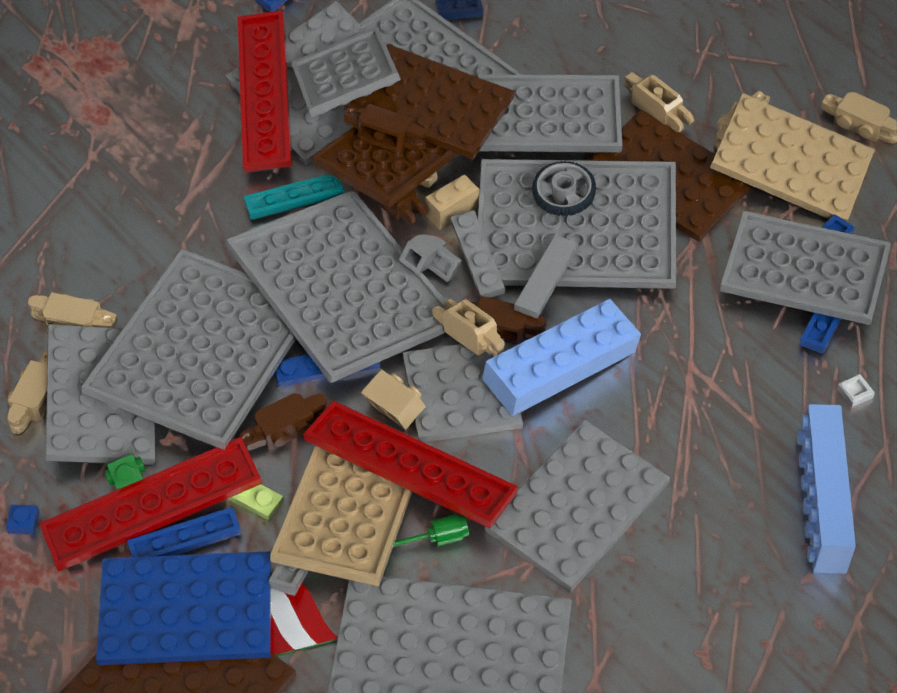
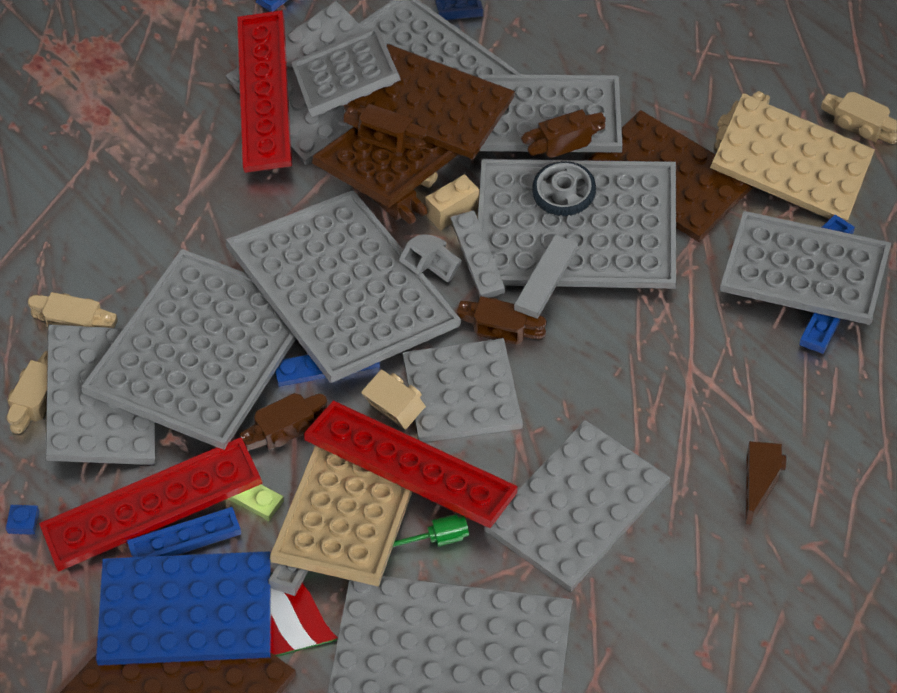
green brick [104,452,146,490] -> none
teal plate [243,174,344,220] -> none
tan hinge [432,299,505,356] -> none
light blue brick [482,299,641,416] -> none
tan hinge [624,72,694,132] -> none
light blue brick [797,404,856,574] -> none
white tile [837,374,875,408] -> none
none -> reddish brown hinge [521,109,606,158]
none -> reddish brown slope [745,441,786,525]

